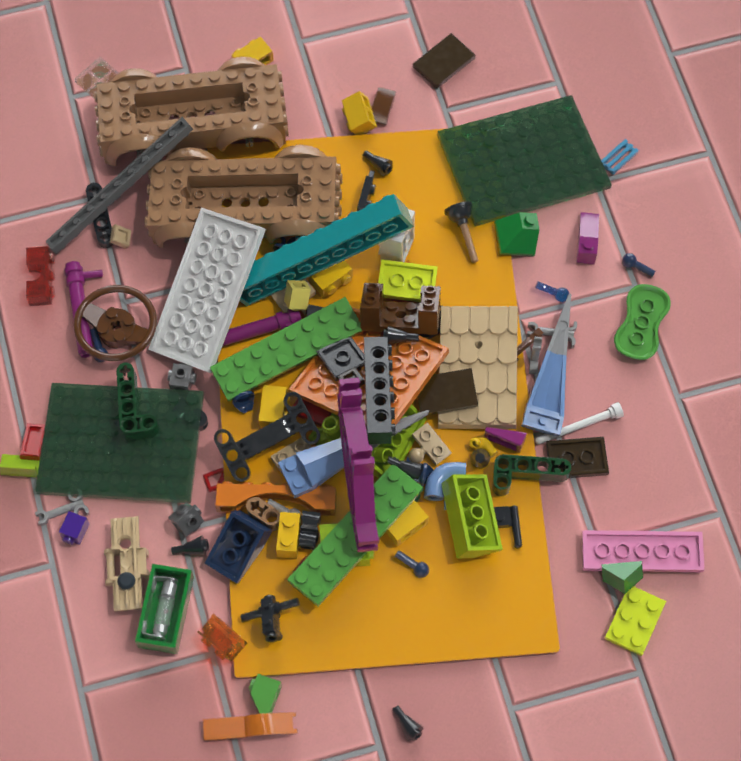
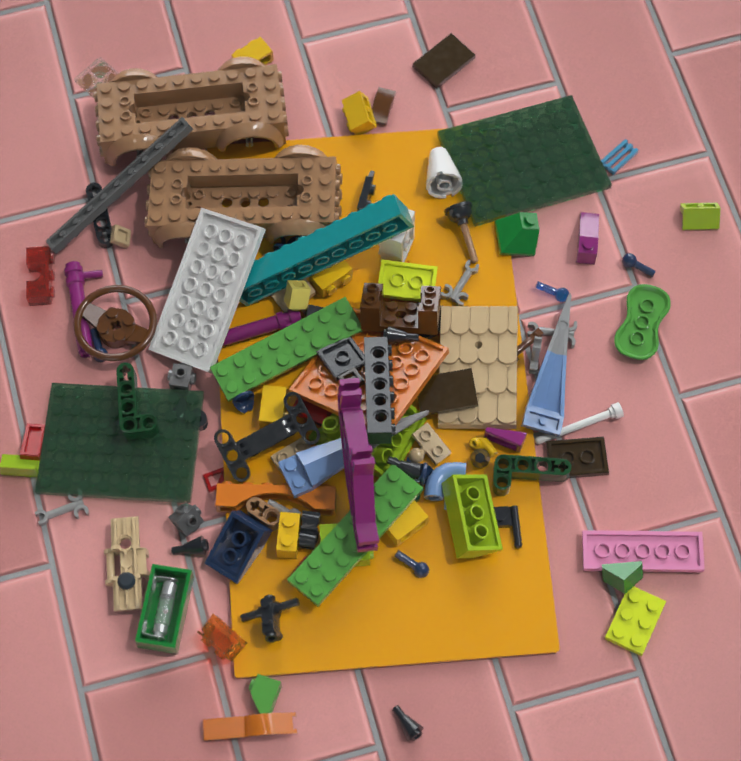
dark purple brick [59,511,90,545] -> none
black cone [363,150,393,176] -> none
none -> white cone [426,147,463,198]
none -> light grey bar [441,260,479,306]
none -> lime panel [680,203,721,230]

